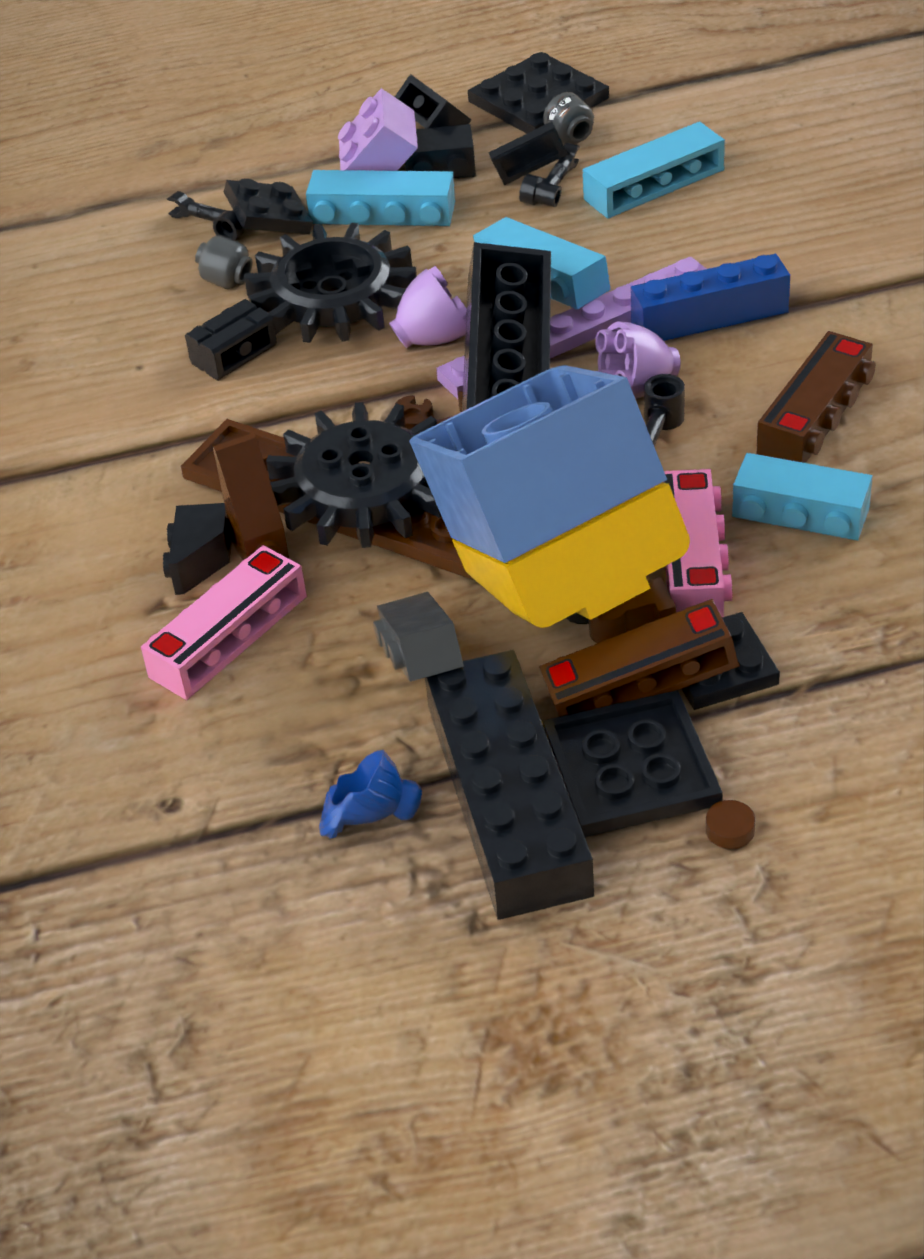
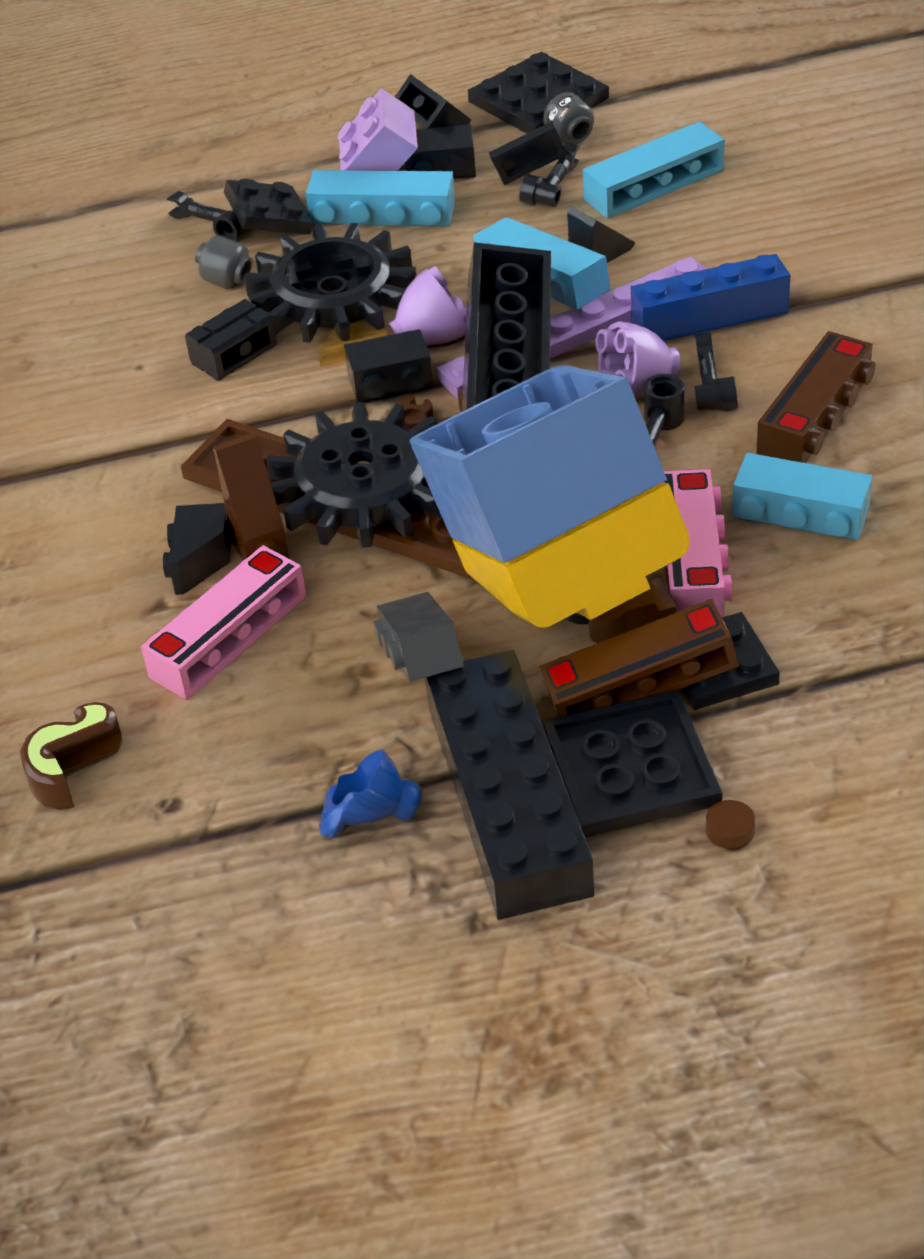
none -> reddish brown animal [20,702,123,810]
none -> clear yellow tile [318,323,390,367]
none -> black brick [344,329,433,402]
none -> black slope [567,206,636,263]
none -> black brick [694,332,738,411]

